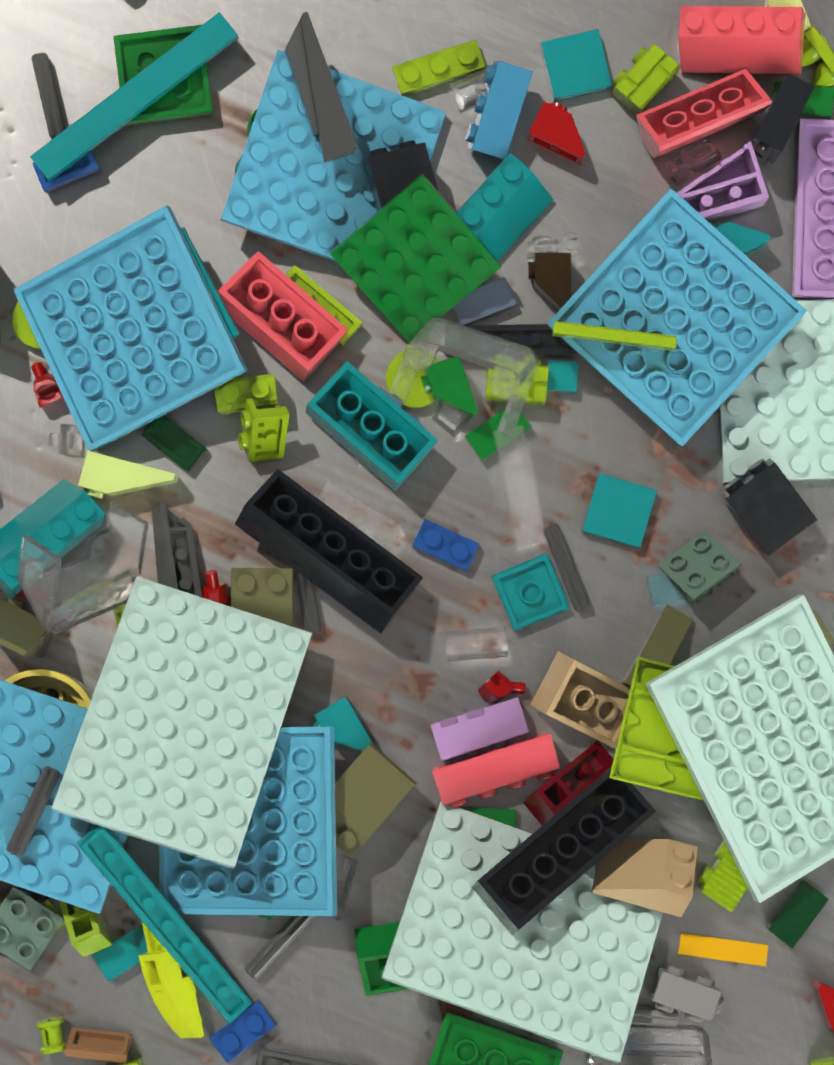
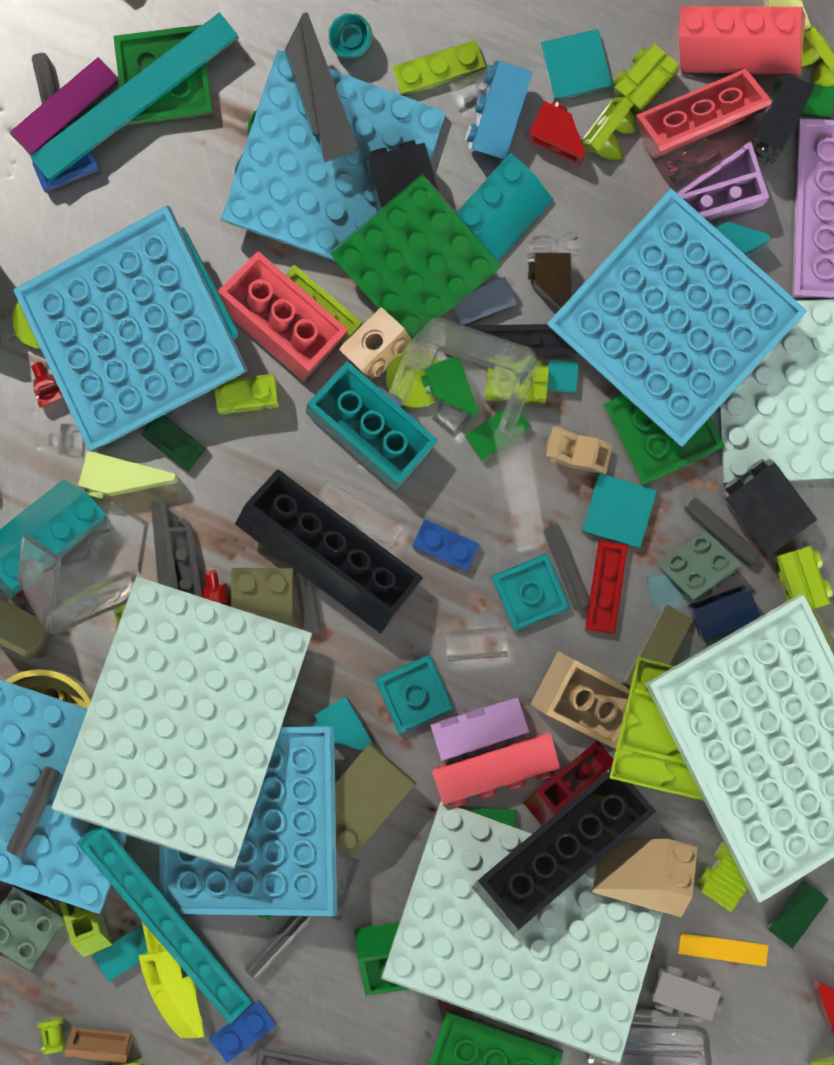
lime bracket [238,398,289,462] -> none
red piece [478,670,525,703] -> none
lime tile [552,321,677,351] -> none
none -> magenta tile [10,57,118,156]
none -> teal hair [328,13,373,59]
none -> tan brick [338,307,412,381]
none -> teal tile [375,654,454,734]
none -> tan brick [546,427,612,474]
none -> lime tile [581,97,637,160]
none -> red tile [584,540,628,634]
none -> green plate [603,395,725,486]
none -> dark grey axle [685,497,761,566]
none -> dark blue hinge [687,585,760,641]
none -> lime brick [773,546,833,610]

